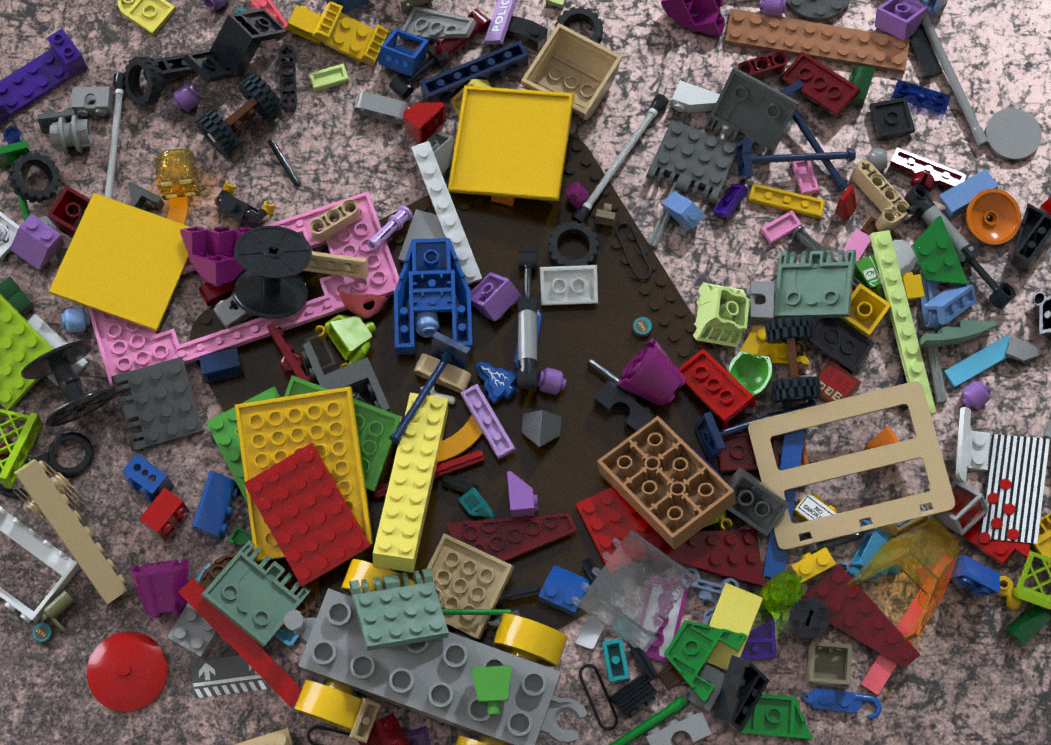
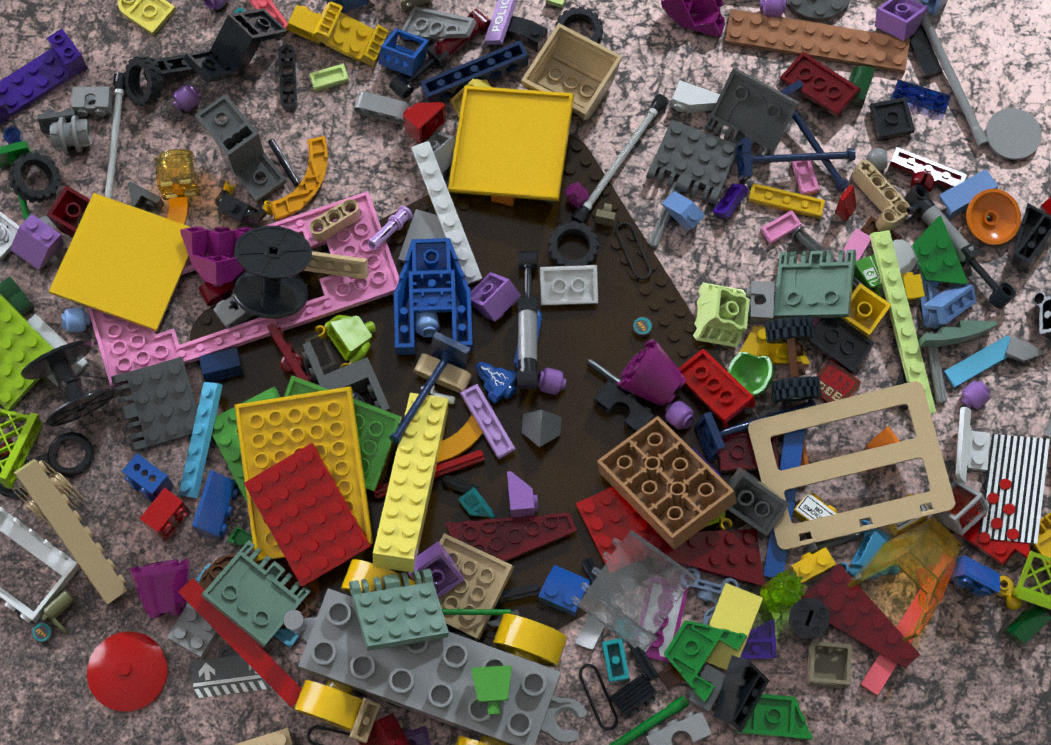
black plate [195,73,283,157] -> none
coral piece [339,291,391,318] -> none
dark red beam [737,51,788,80] -> none
blue plate [800,688,882,719] -> none
none -> medium azure plate [178,382,223,499]
none -> dark grey bracket [195,94,287,203]
none -> light orange tile [270,136,328,221]
none -> medium lavender slope [408,541,464,598]
none -> medium lavender head [665,401,694,430]

